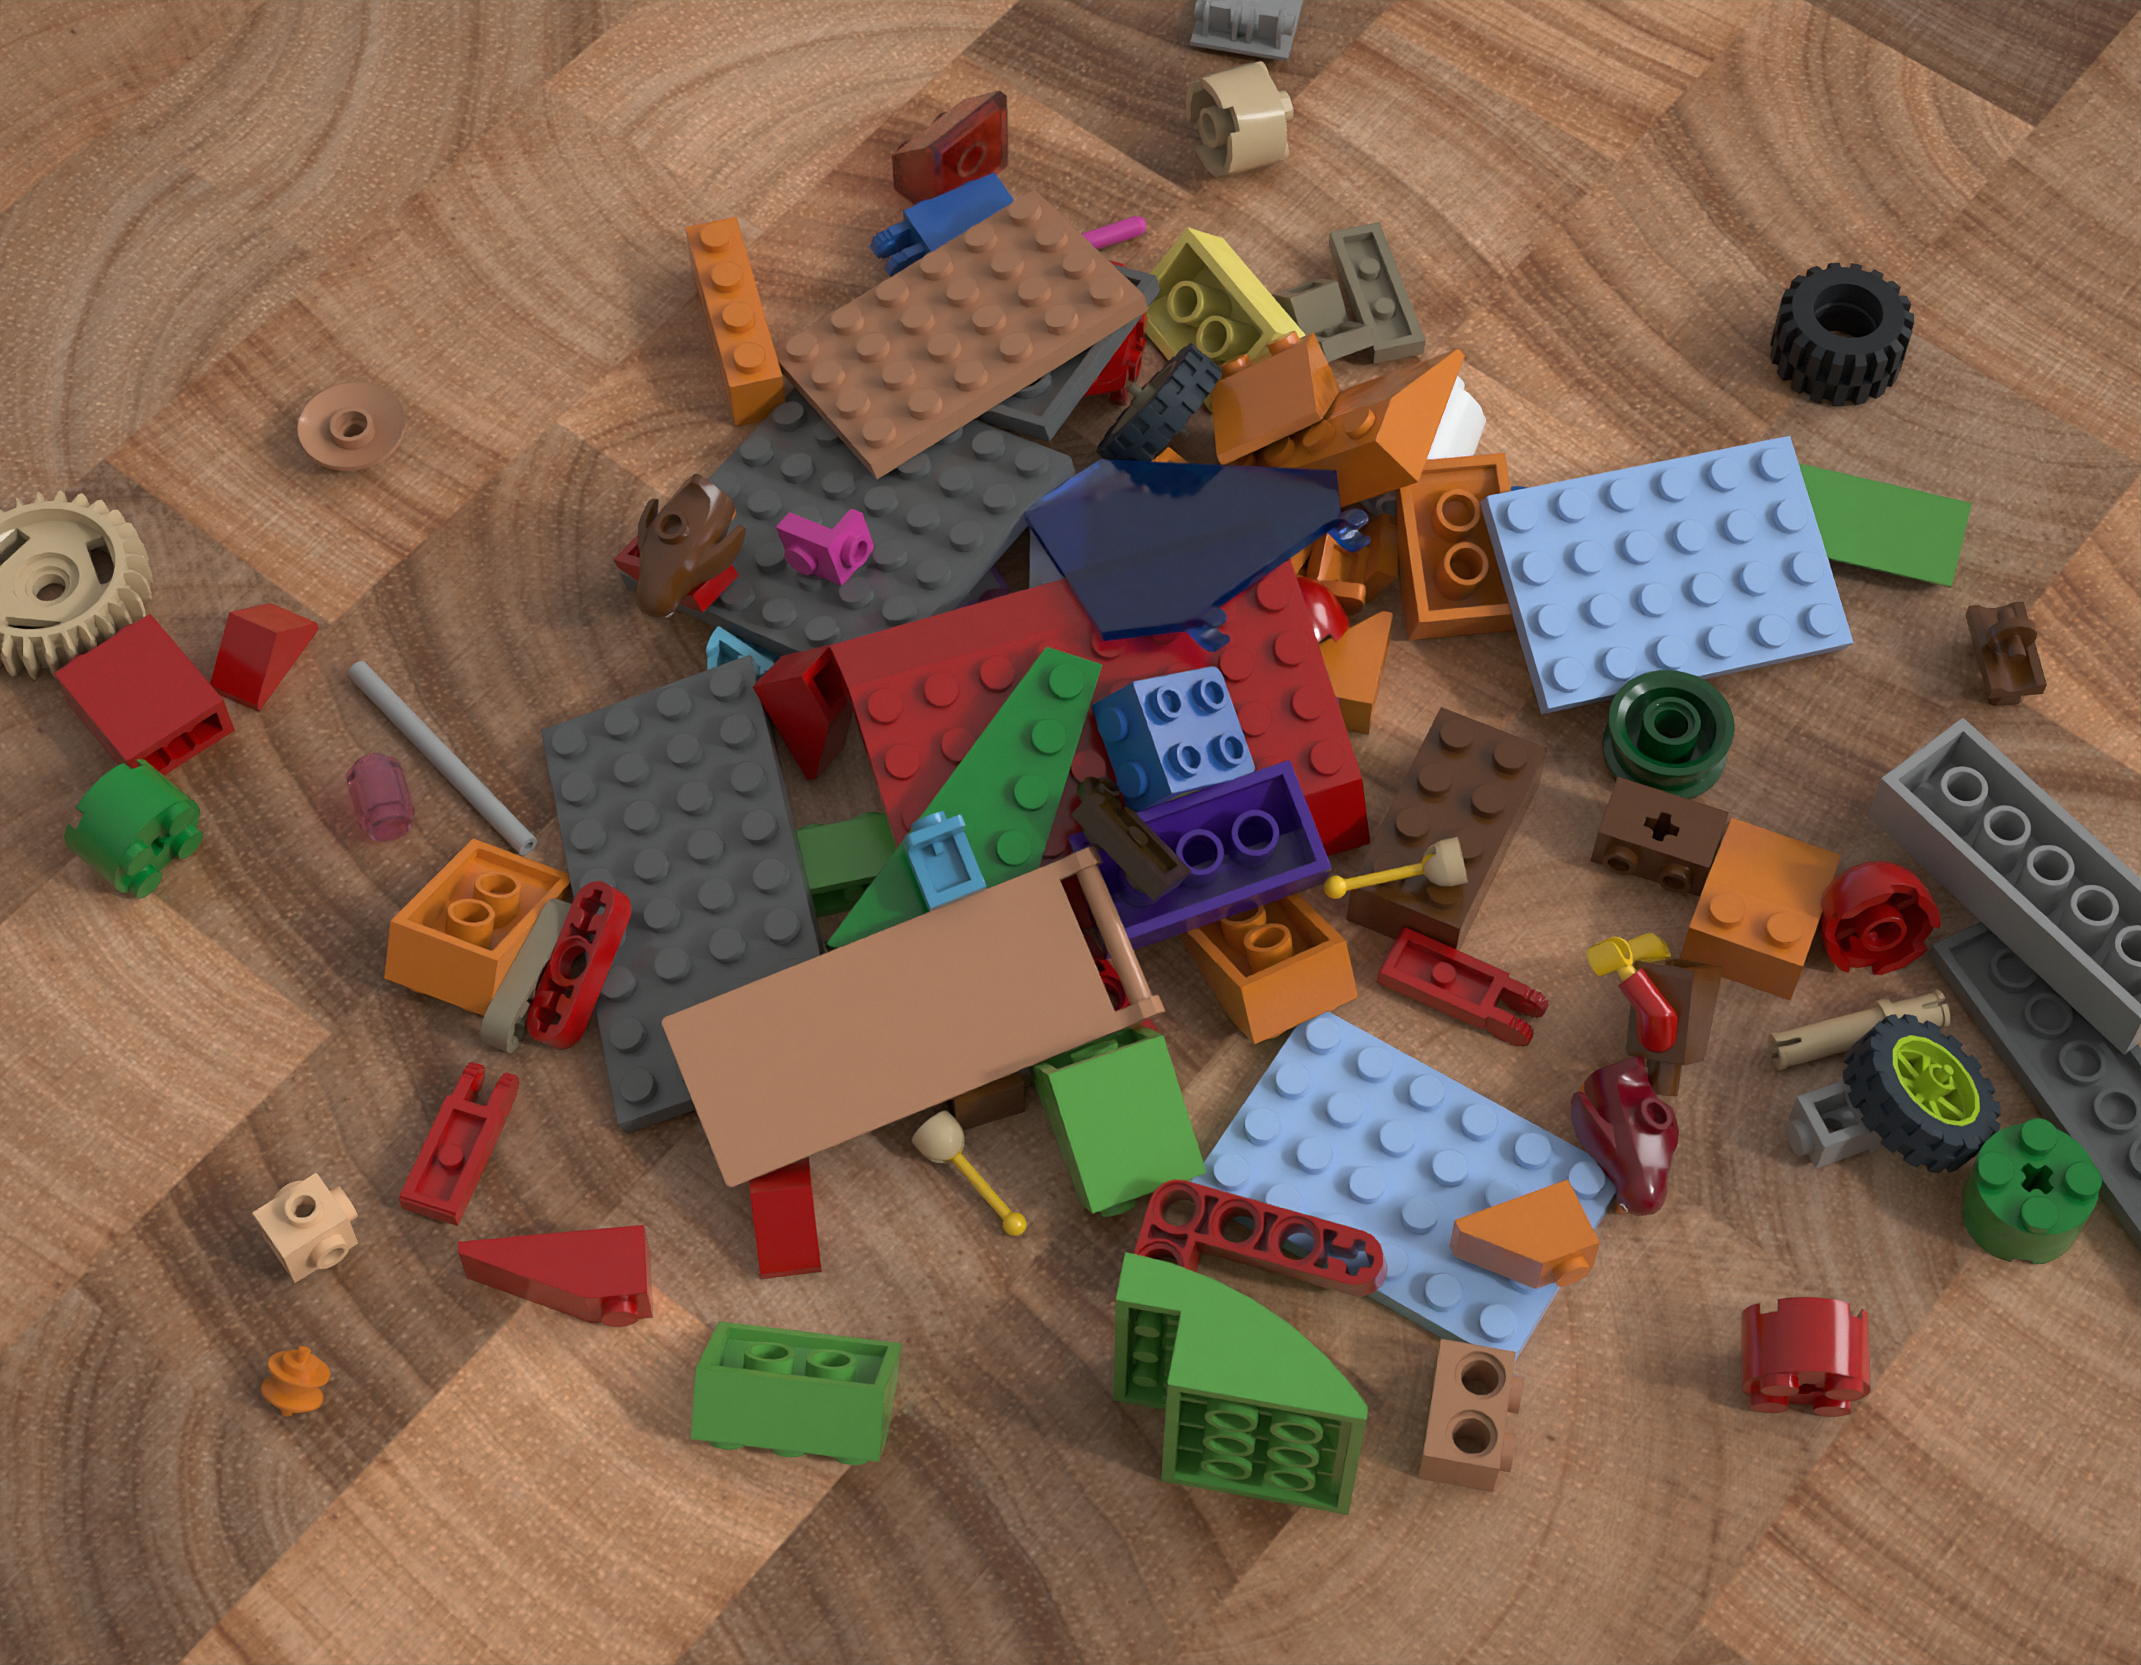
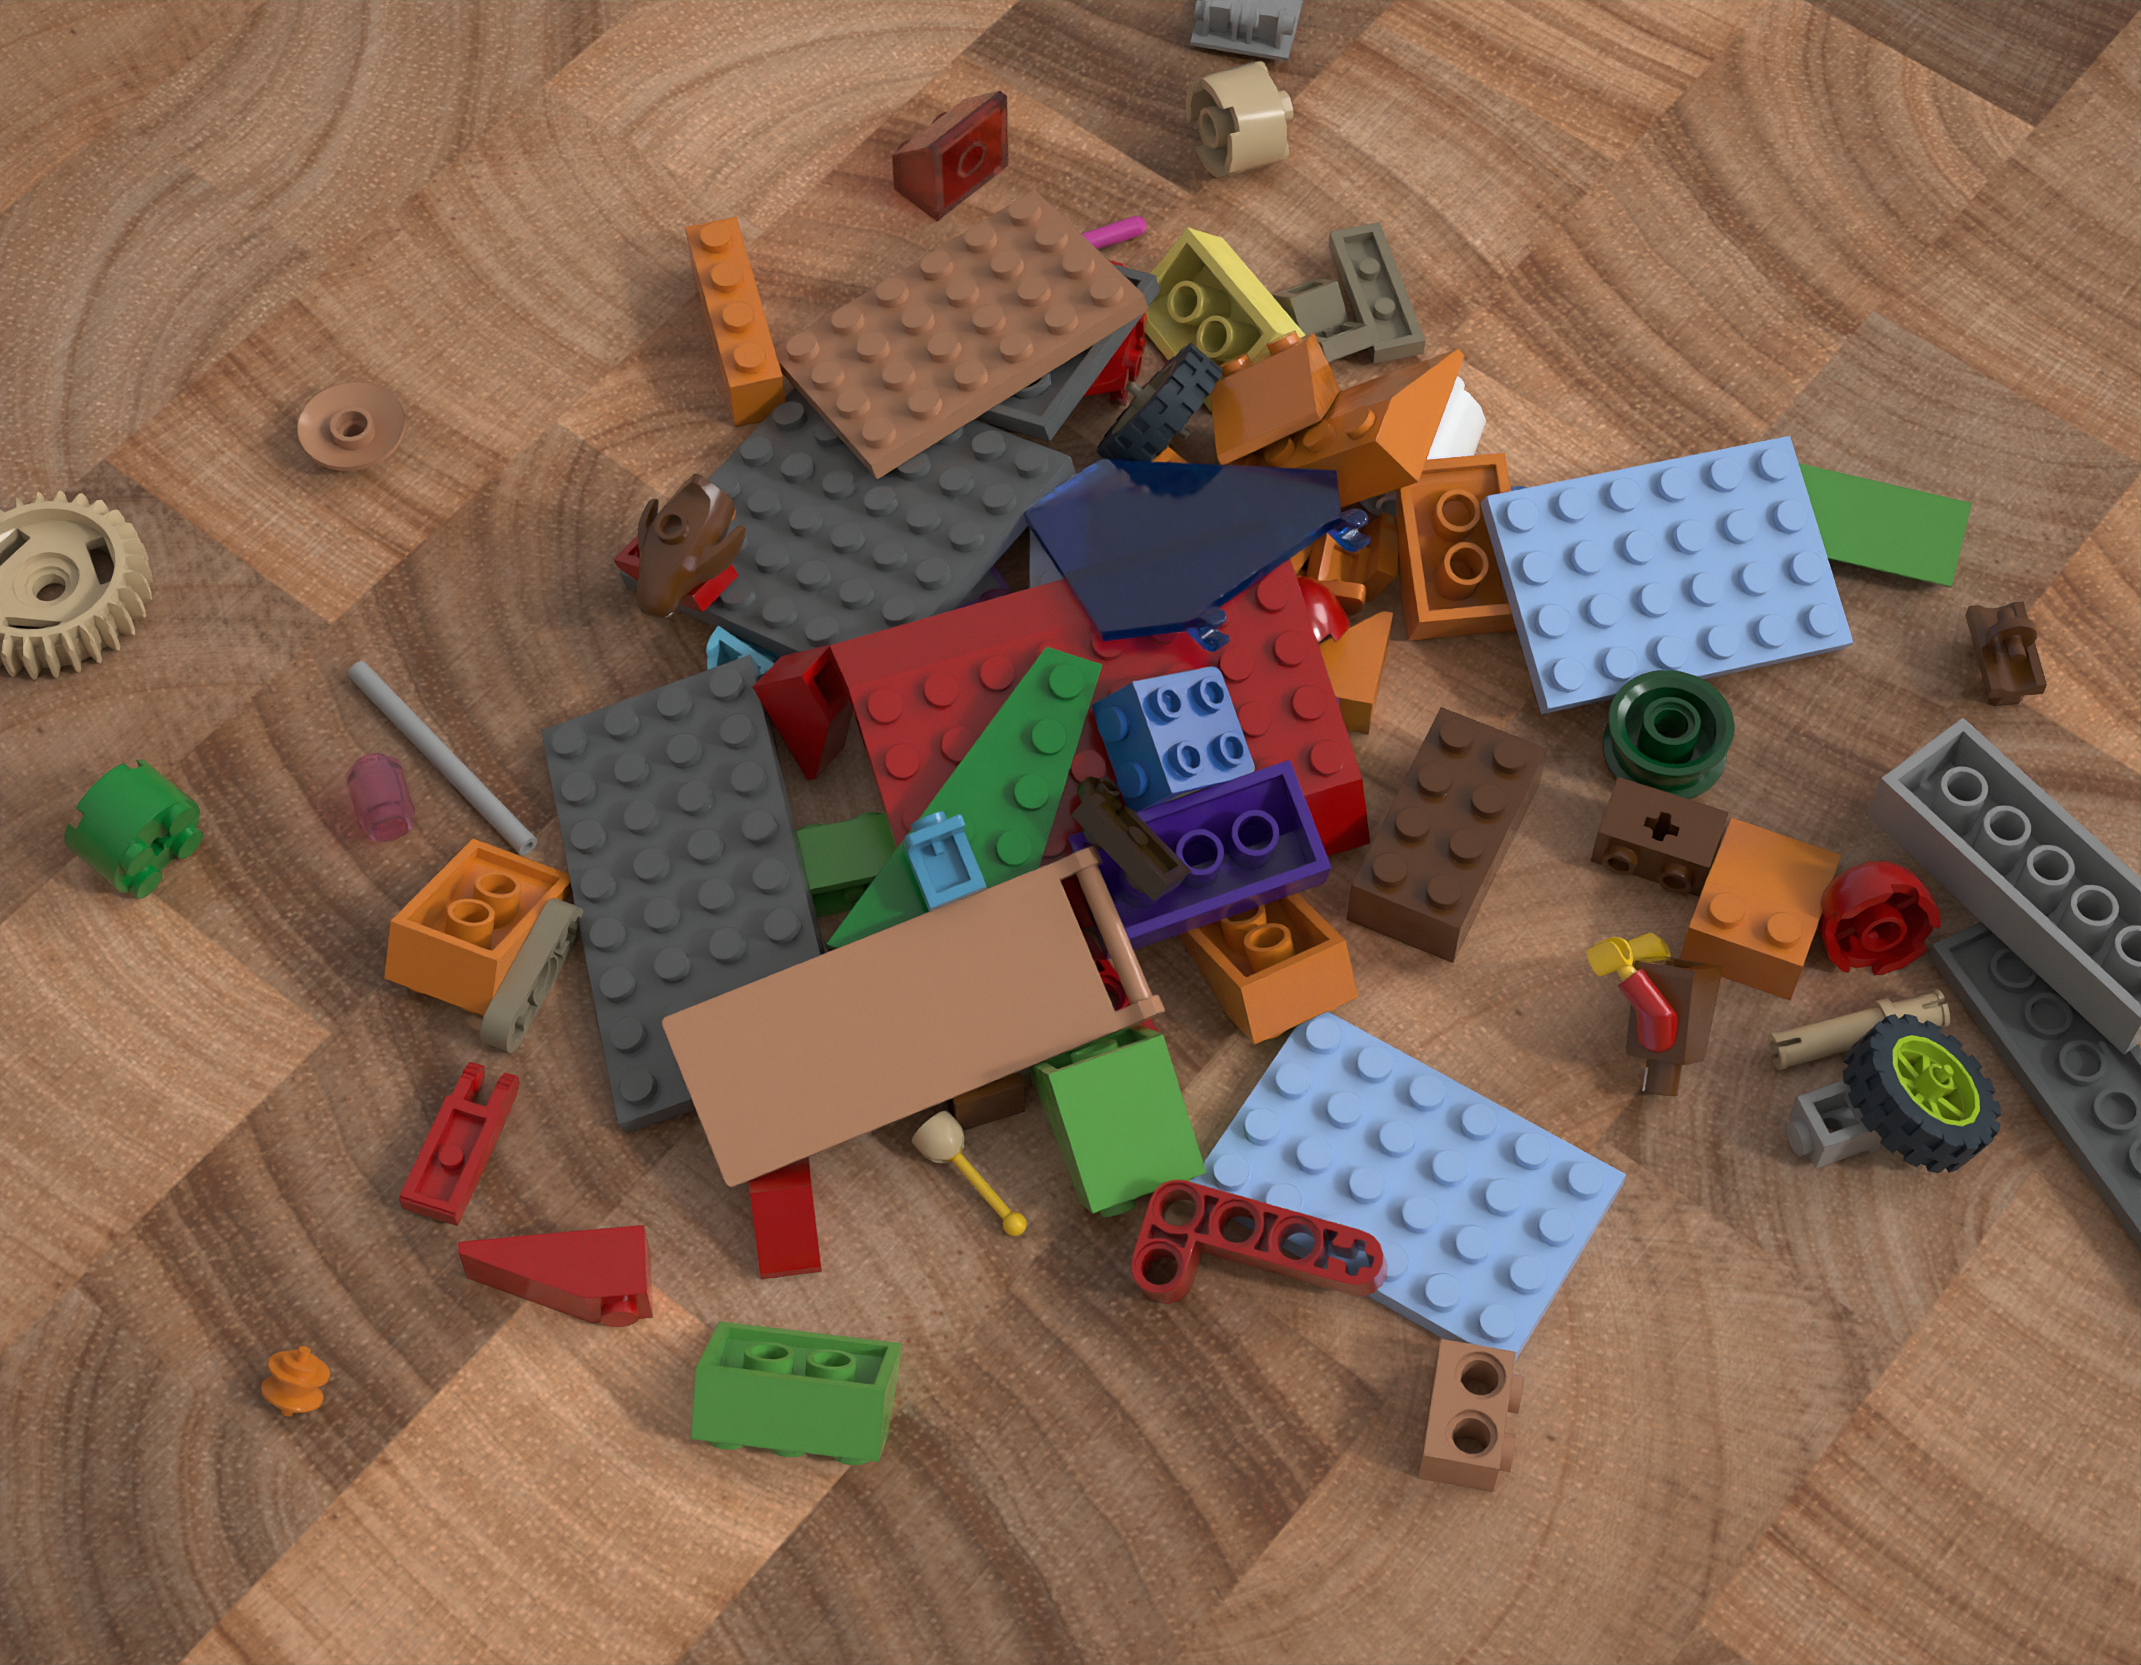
red brick [54,614,235,776] -> none
red slope [210,603,319,712] -> none
light nougat brick [252,1172,358,1283] -> none
red beam [526,881,631,1050] -> none
dark pink bracket [776,509,874,586] -> none
blue hinge [869,172,1015,277] -> none
bright green slope [1113,1252,1368,1515] -> none
hinge [1324,837,1468,899] -> none
red hinge [1376,927,1549,1047] -> none
orange slope [1449,1179,1600,1289] -> none
dark red animal [1571,1056,1679,1216] -> none
red brick [1741,1297,1871,1417] -> none
black tyre [1770,262,1914,407] -> none
green brick [1962,1118,2102,1264] -> none

